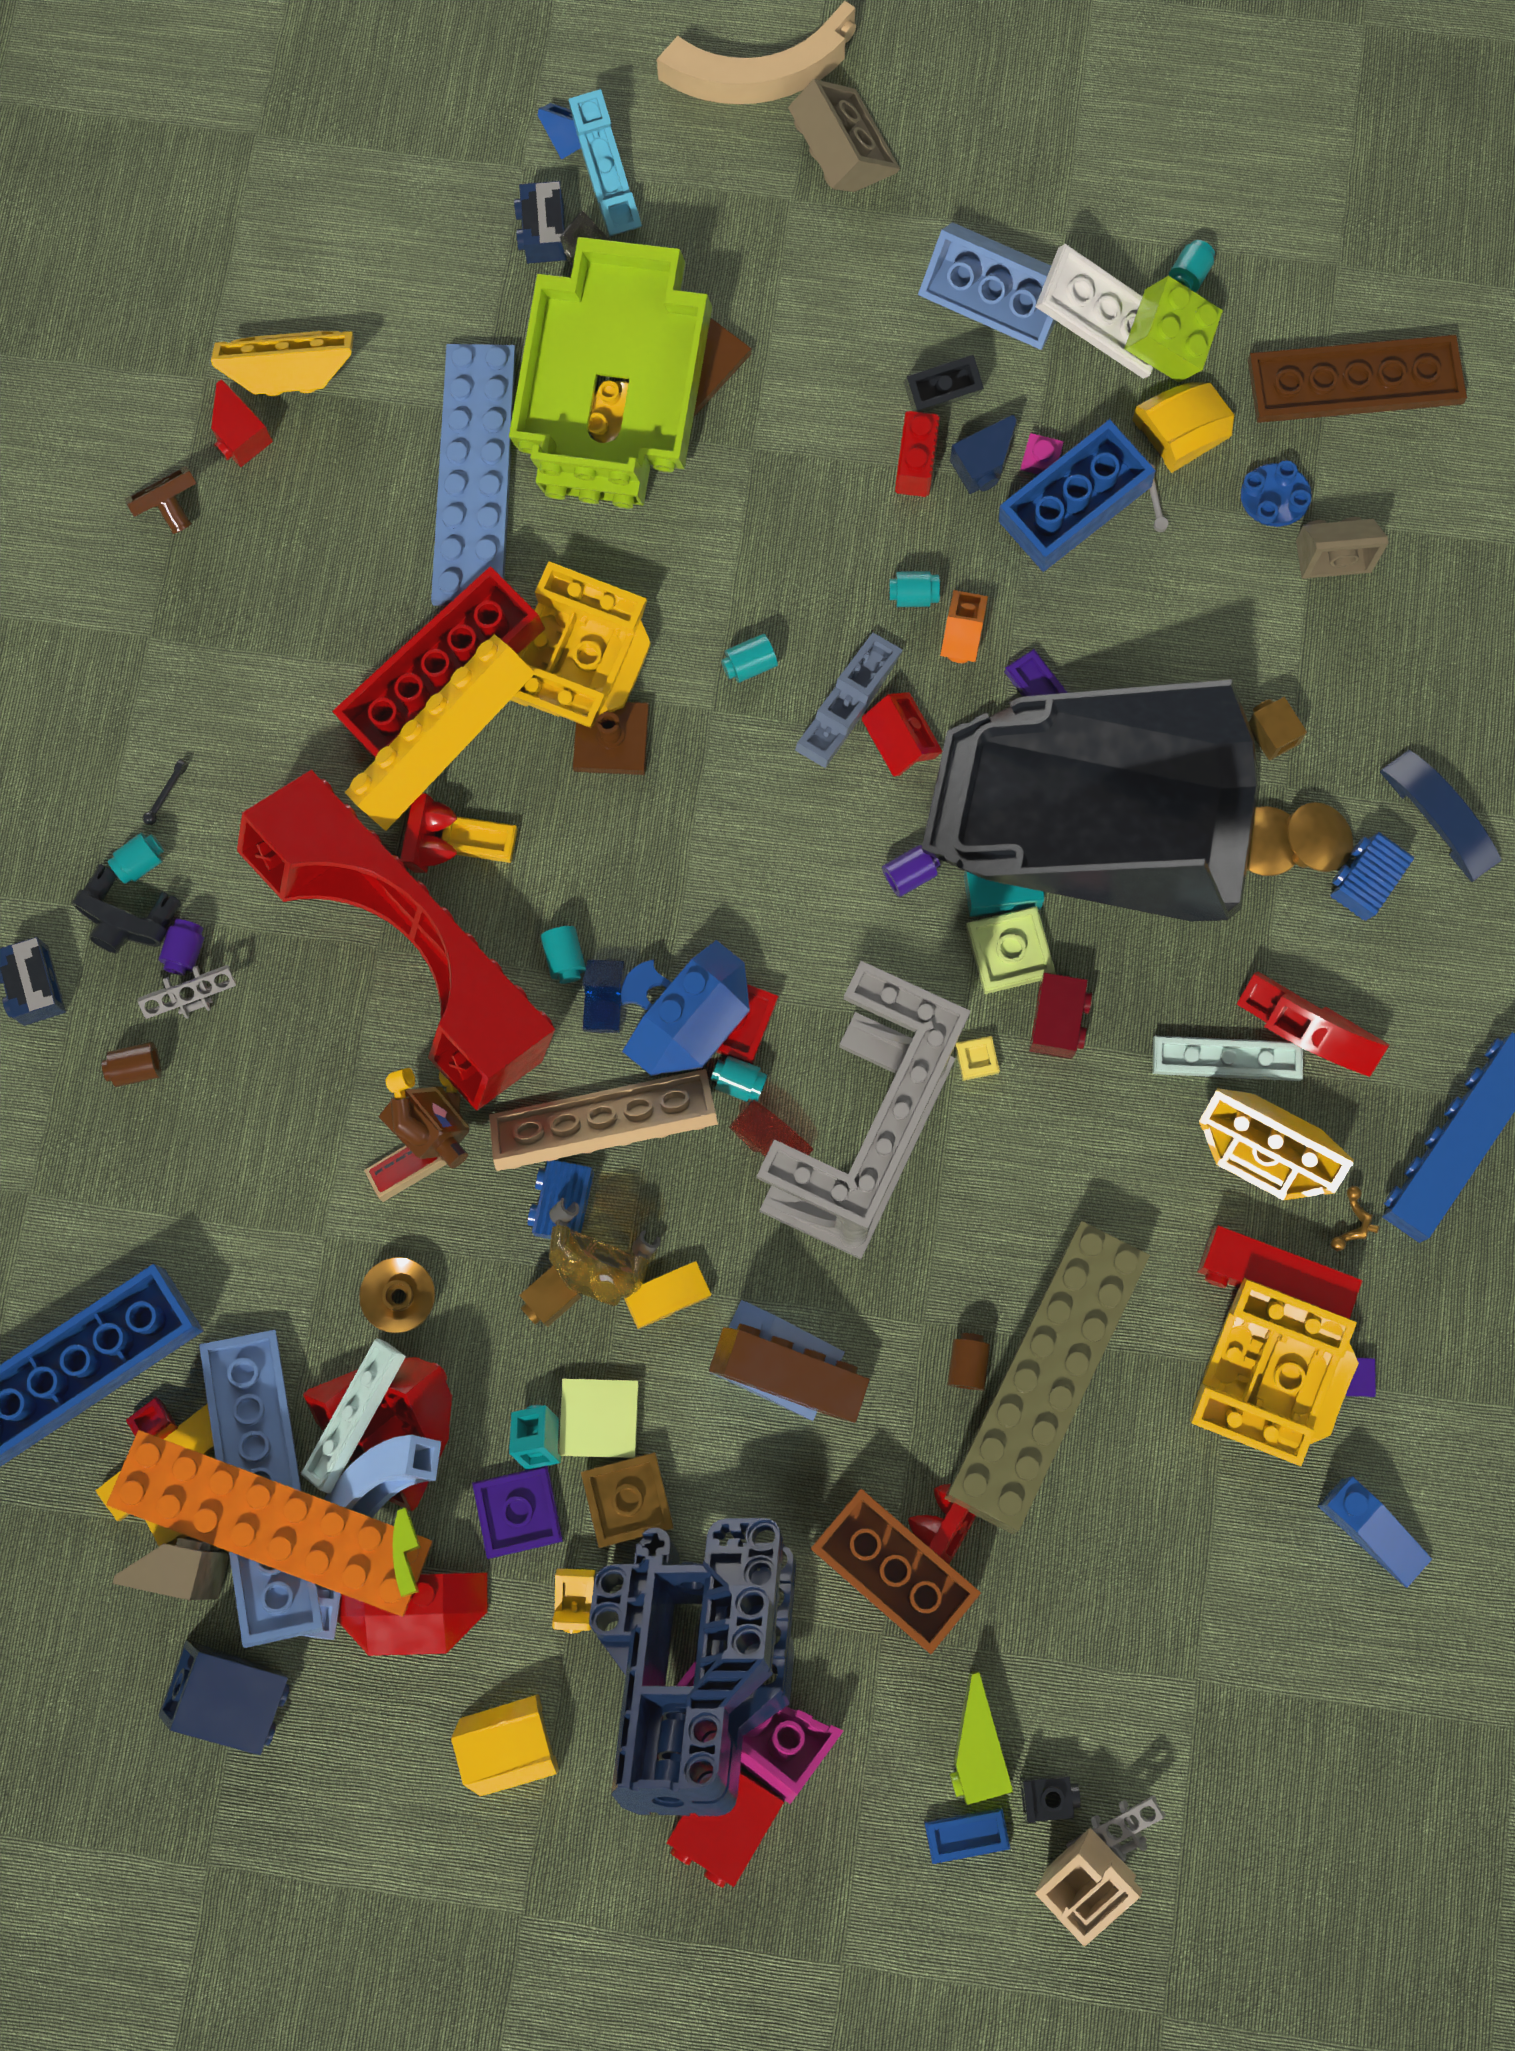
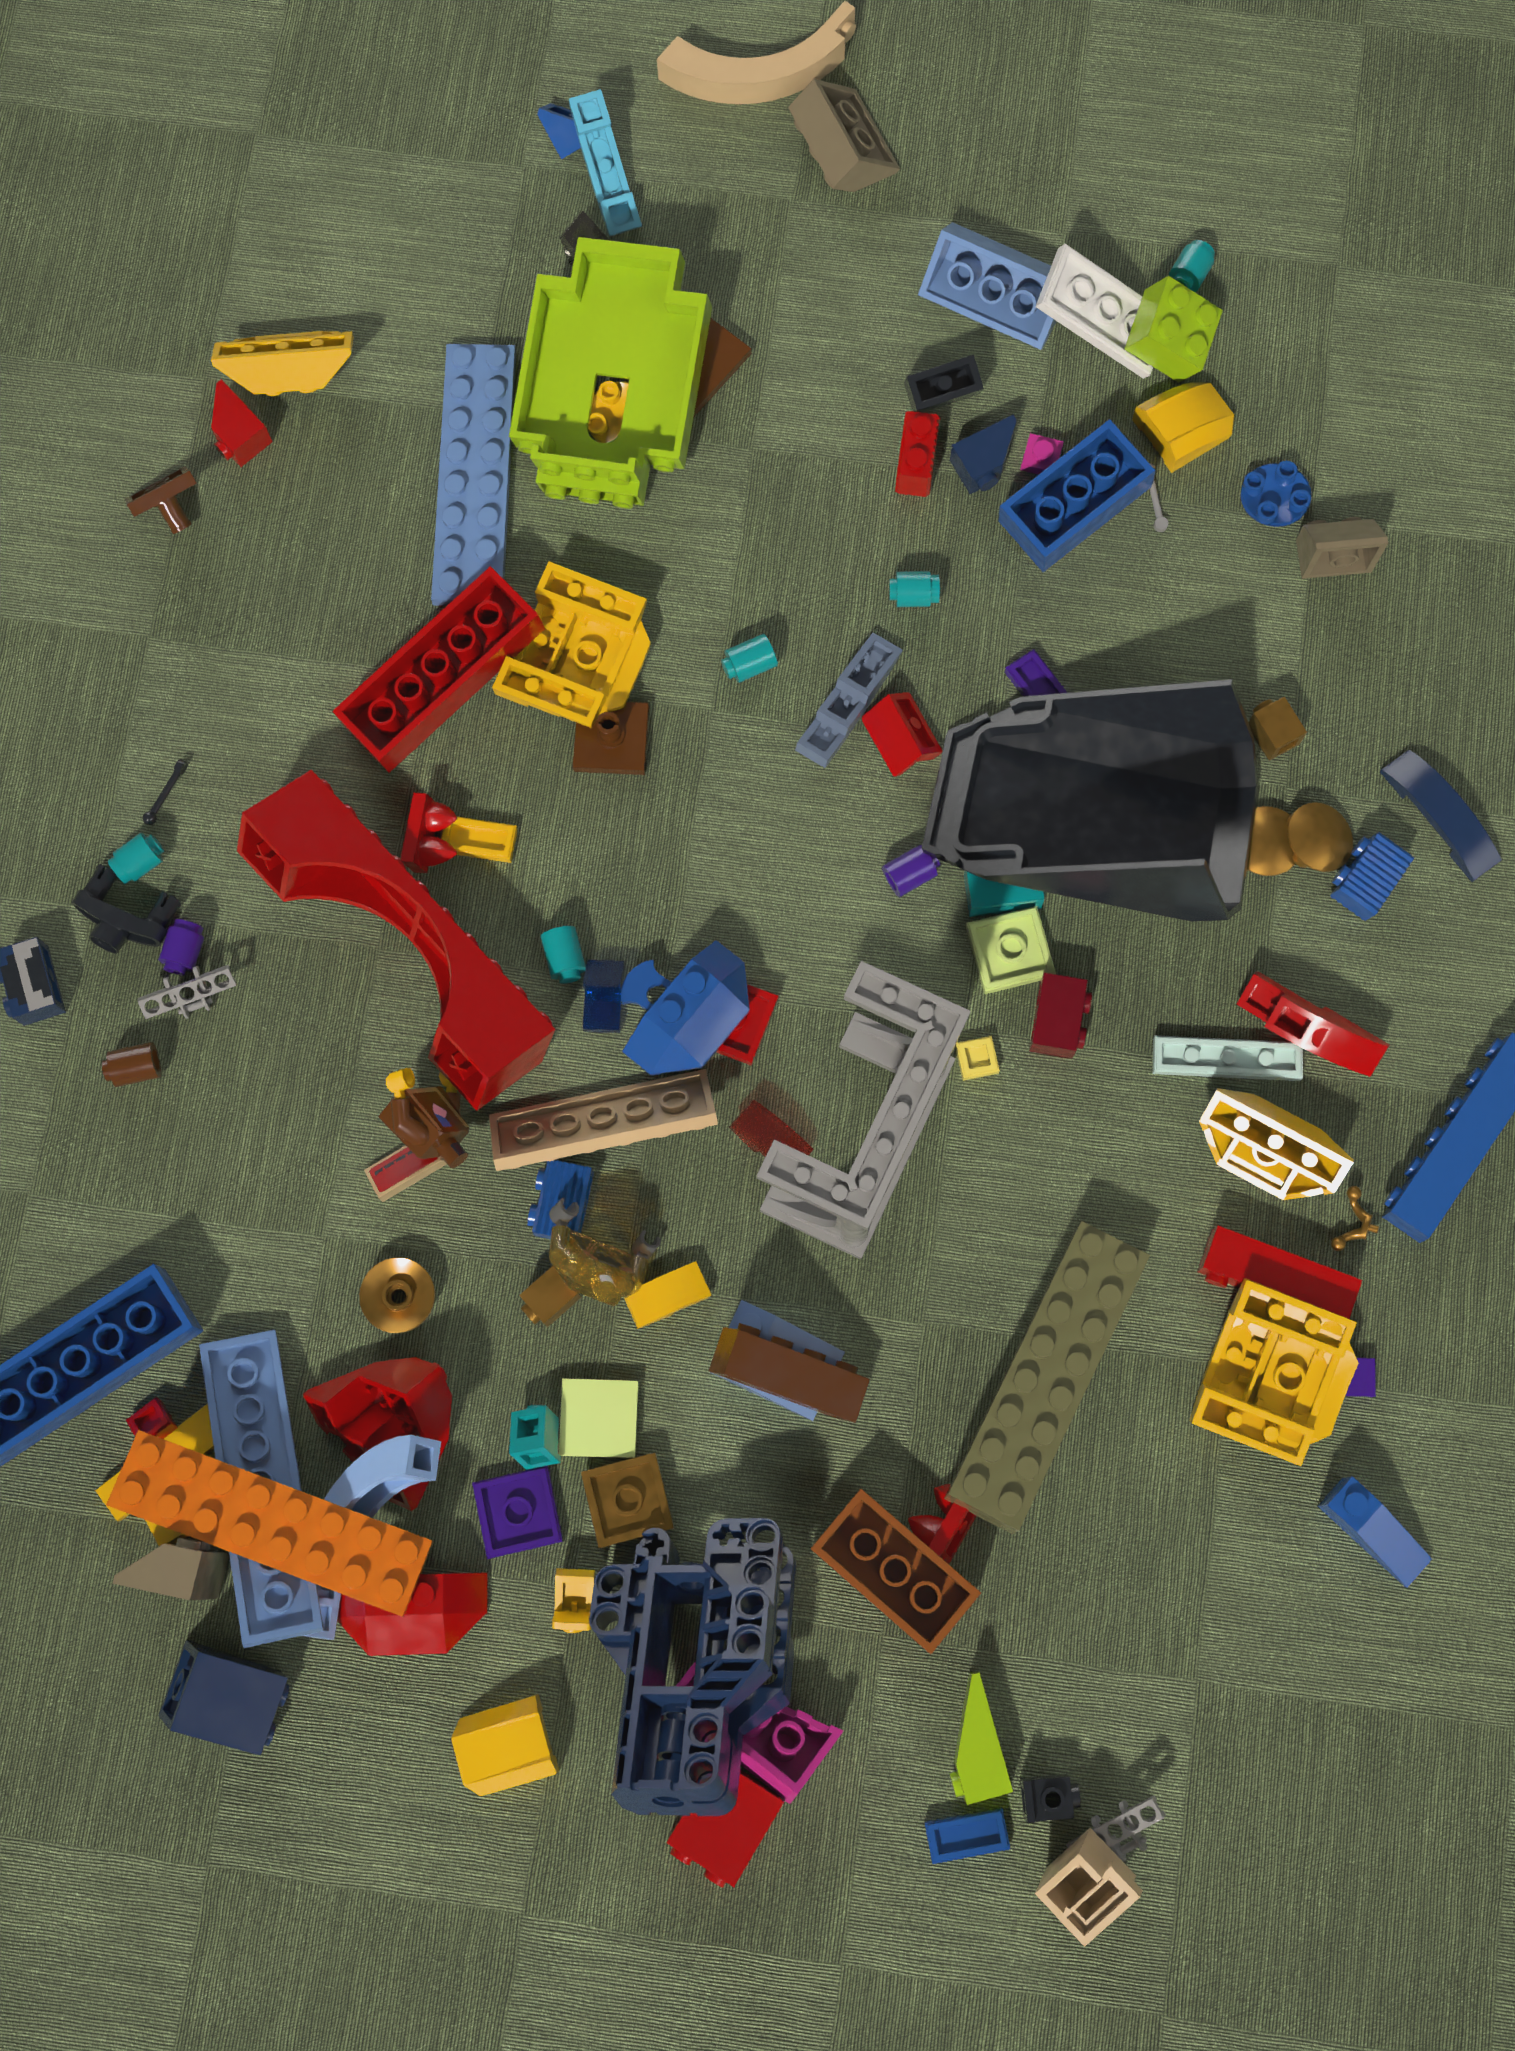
light aqua tile [301,1338,406,1494] -> none
yellow brick [345,634,535,831] -> none
lime slope [393,1508,421,1597] -> none
brick [514,181,568,264] -> none
teal brick [711,1055,768,1102] -> none
orange slope [940,590,988,663] -> none
reddish brown brick [947,1333,991,1391] -> none
reddish brown plate [1248,335,1467,423] -> none

